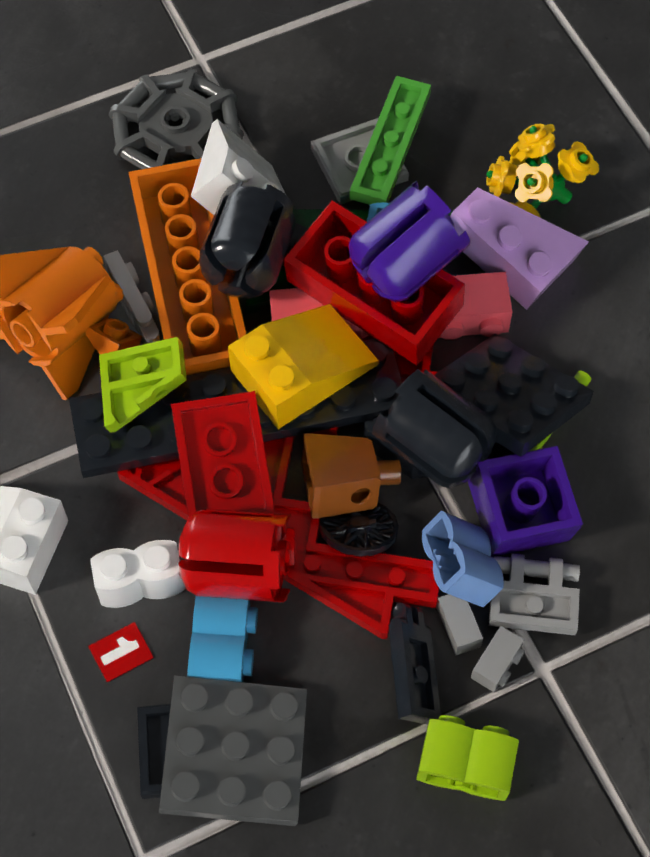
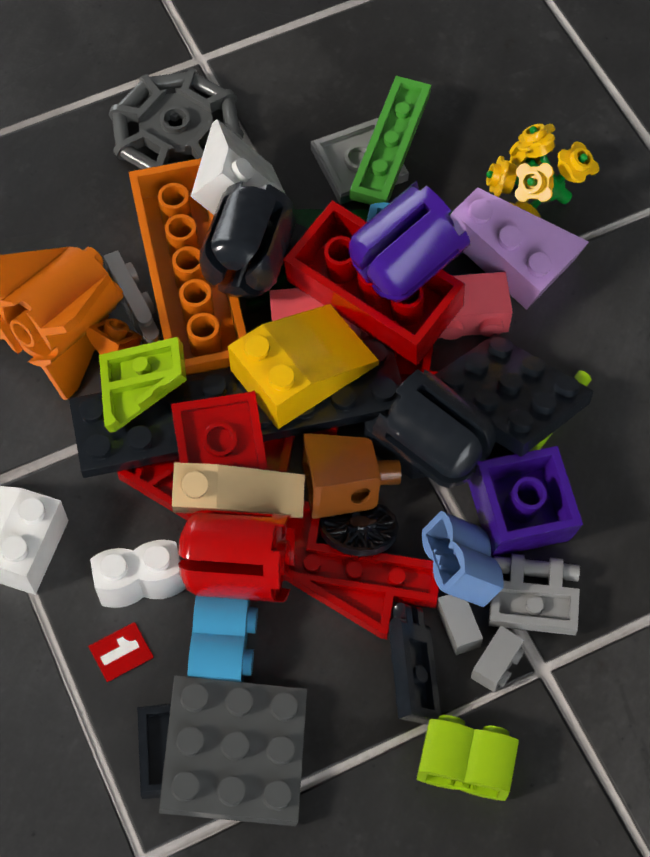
none -> tan slope [172,462,305,518]

